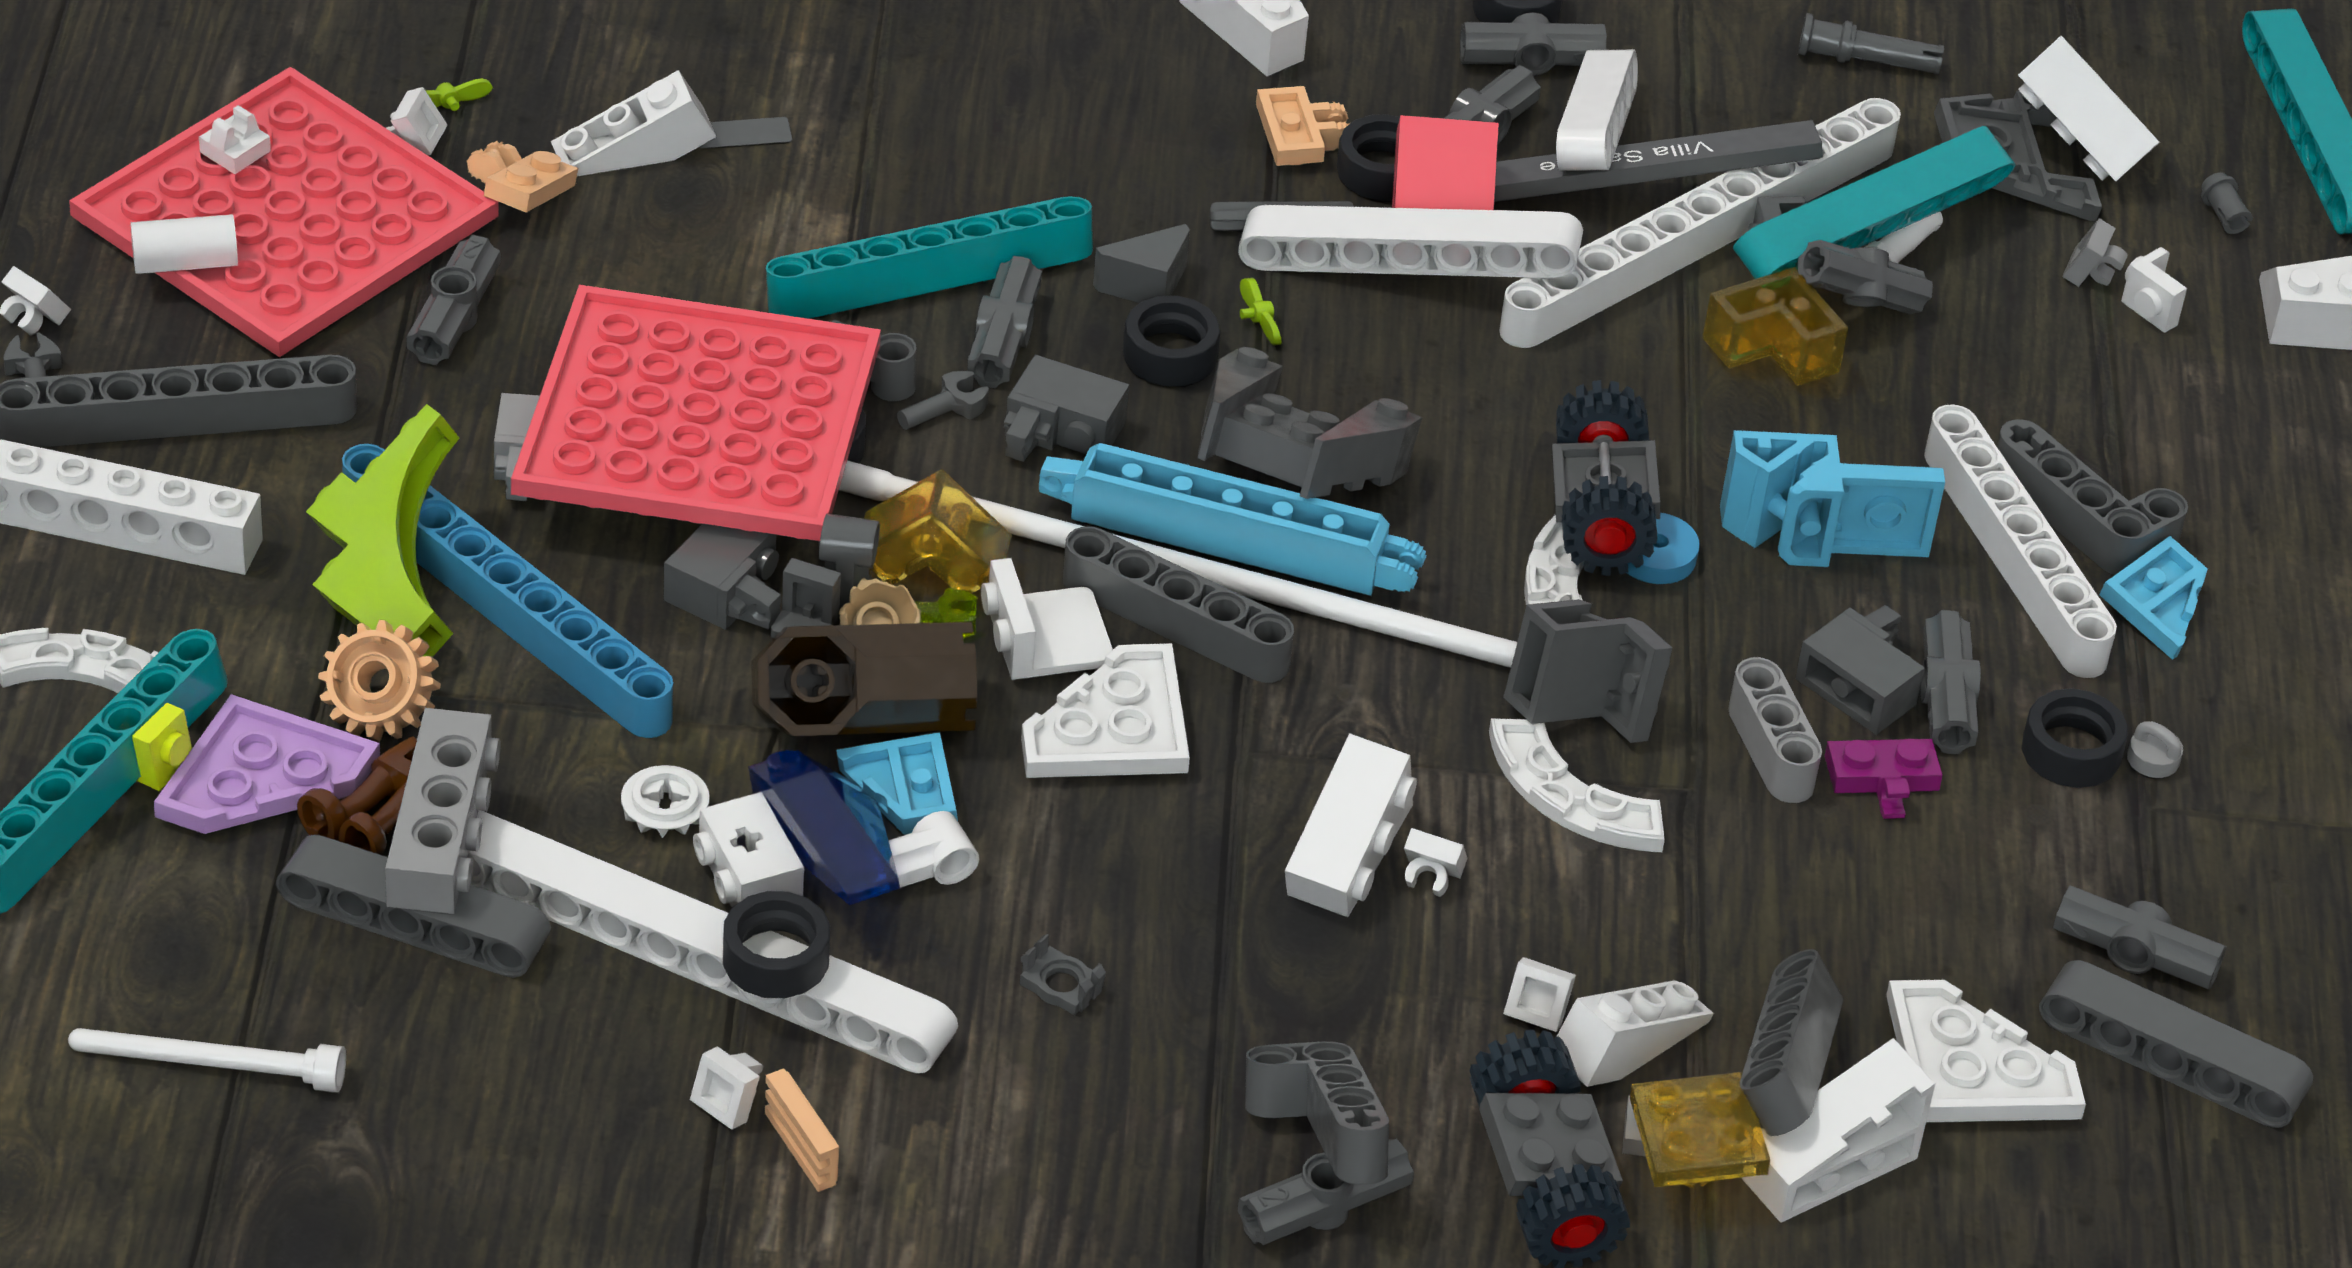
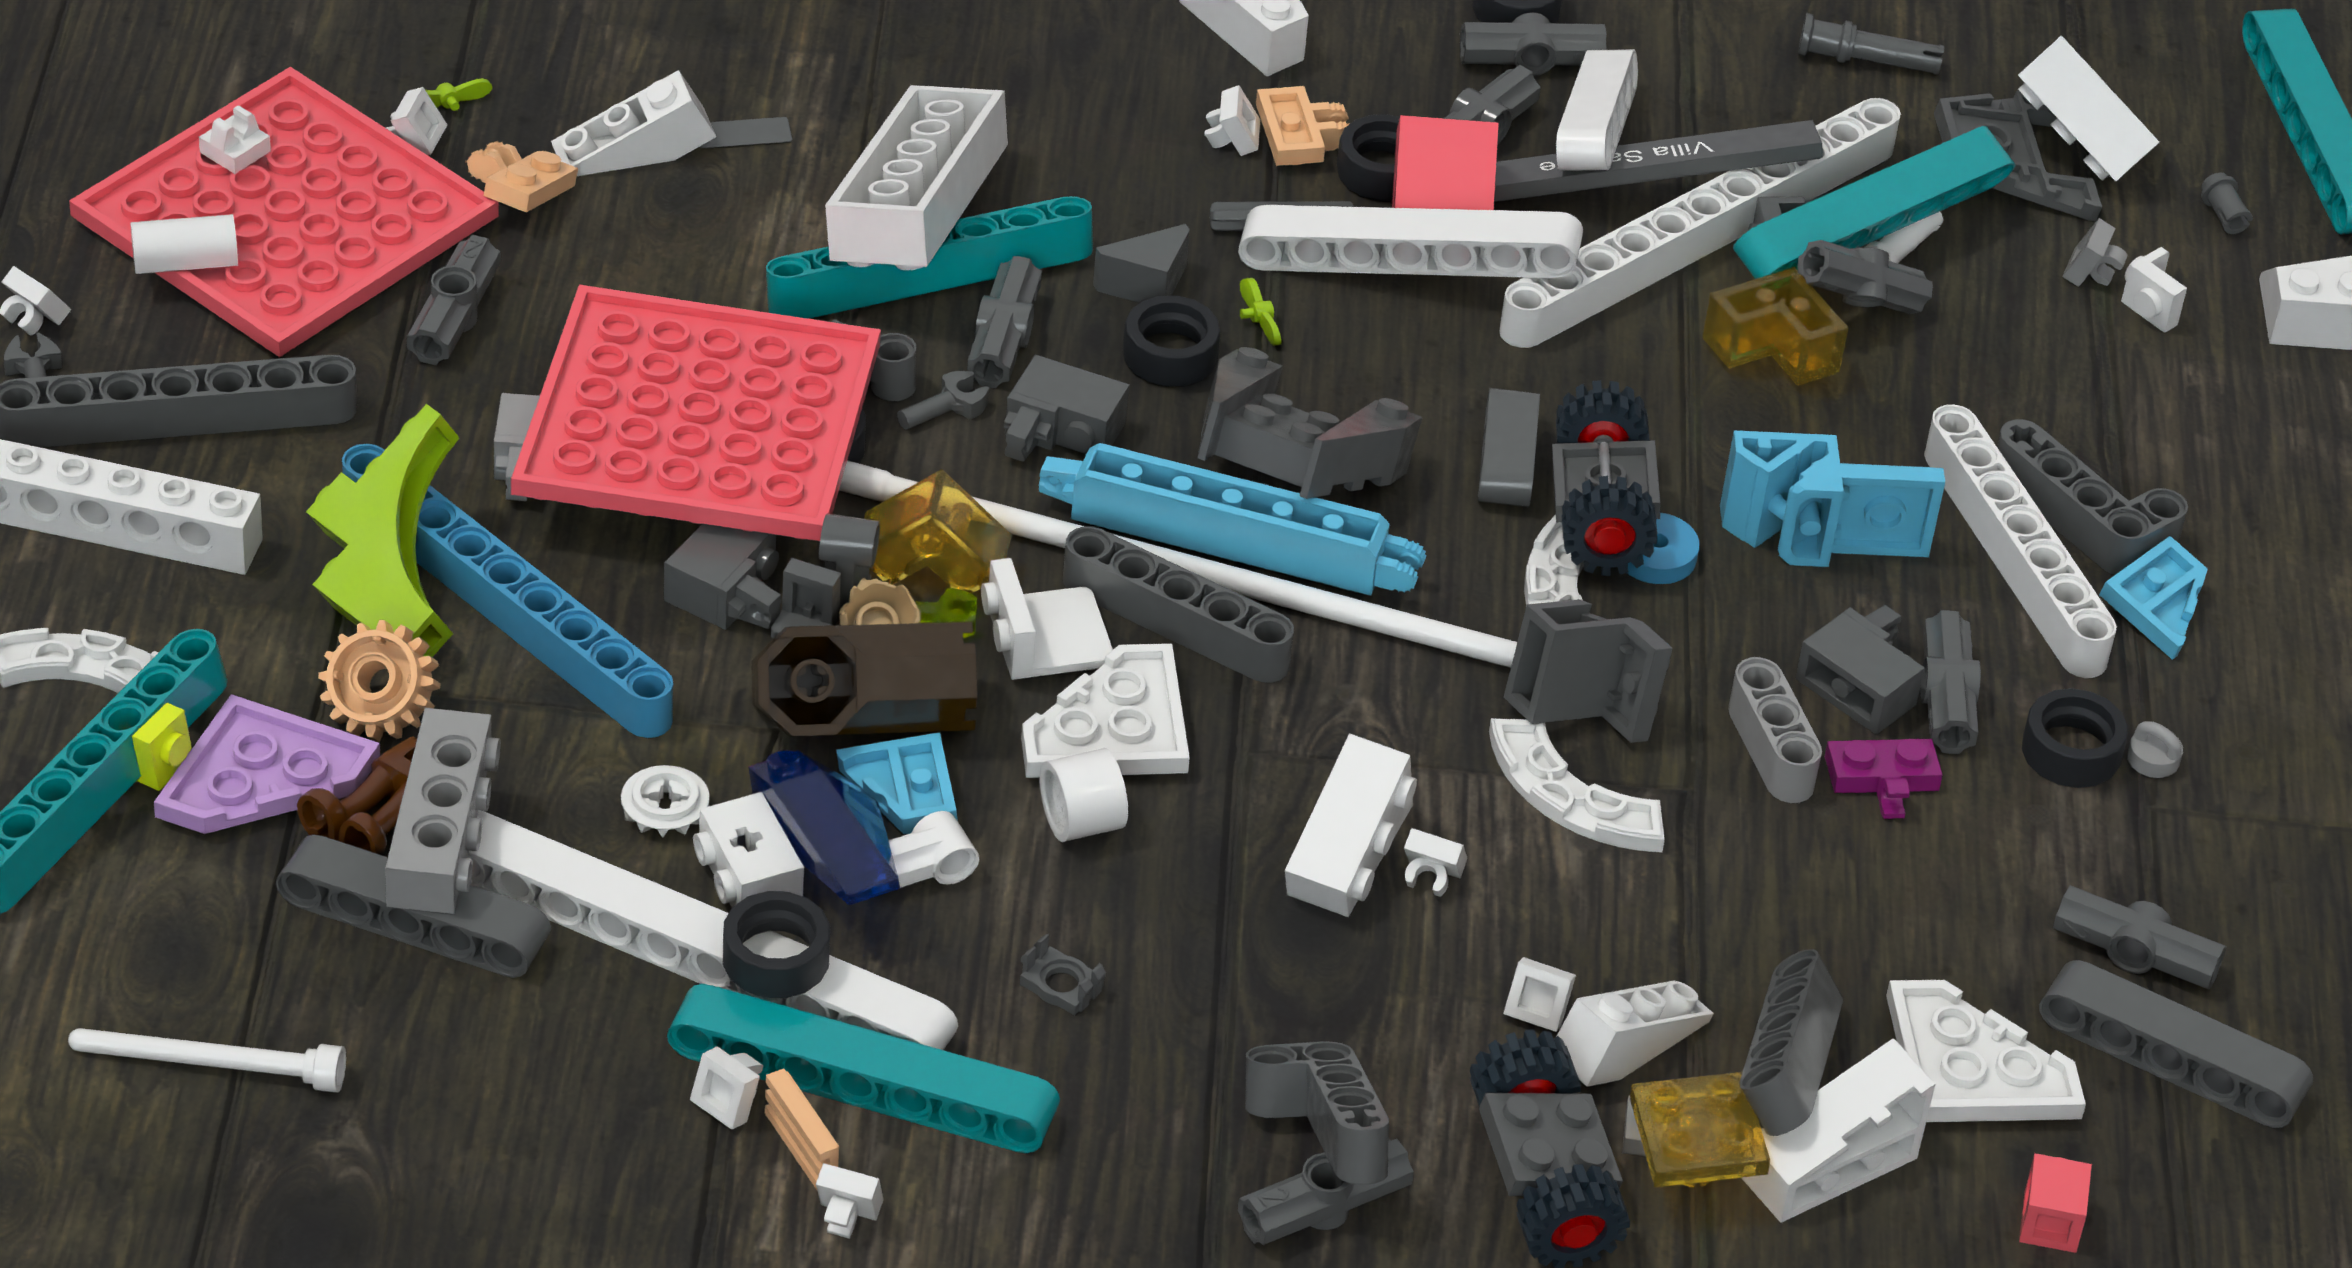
none -> teal beam [667,984,1060,1153]
none -> white tile [816,1163,884,1239]
none -> white brick [825,85,1008,270]
none -> white piece [1040,748,1128,842]
none -> white tile [1205,85,1261,156]
none -> dark grey beam [1478,387,1540,507]
none -> coral brick [2019,1153,2092,1253]

